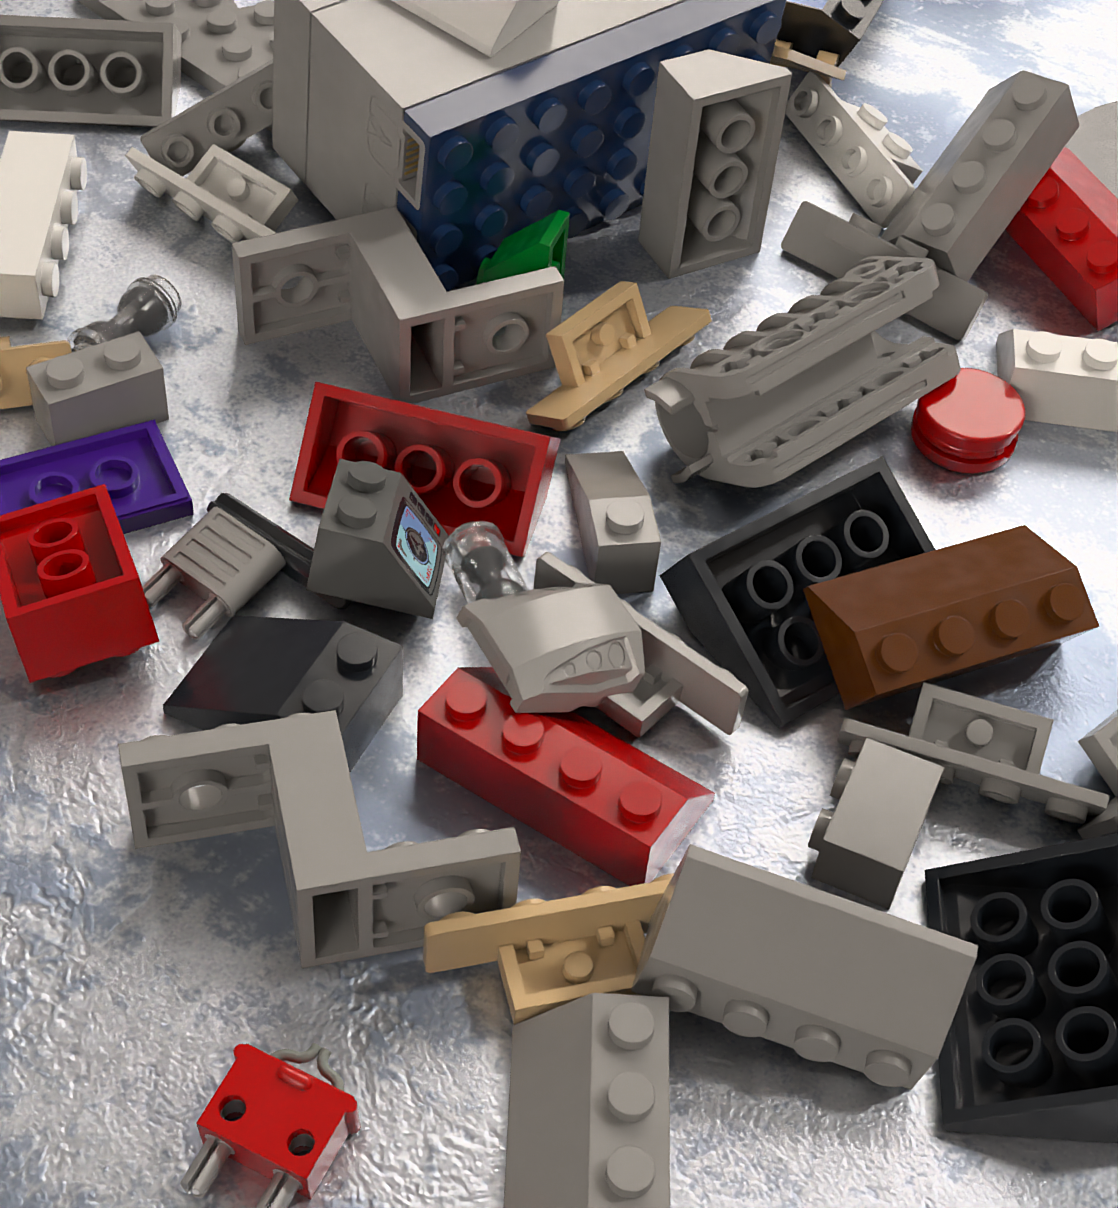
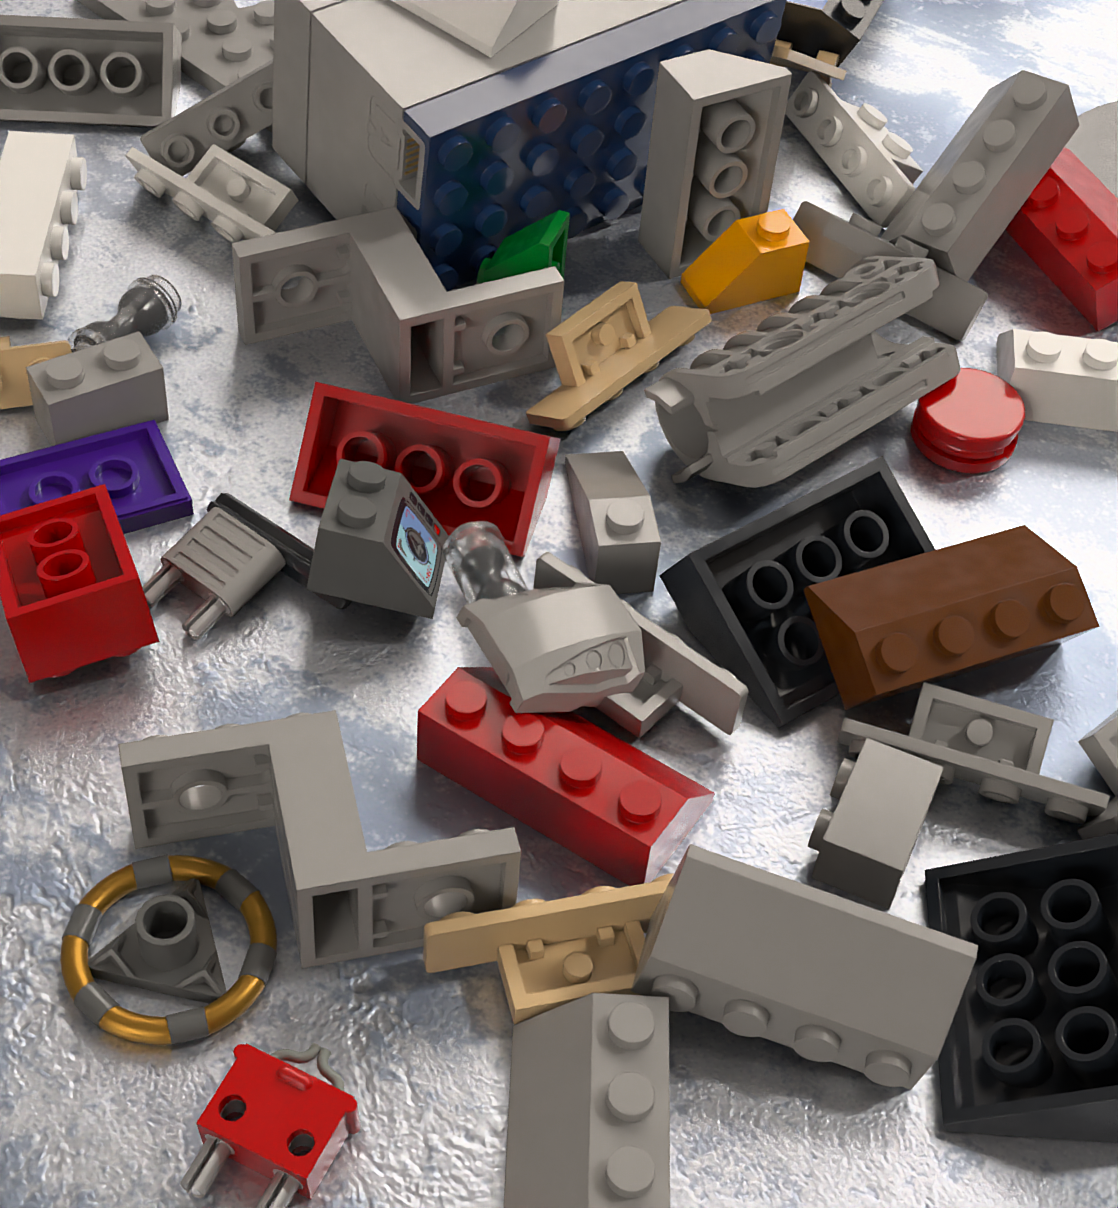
black slope [163,615,403,772] -> none
none -> dark grey piece [60,855,277,1045]
none -> light orange slope [680,209,810,314]

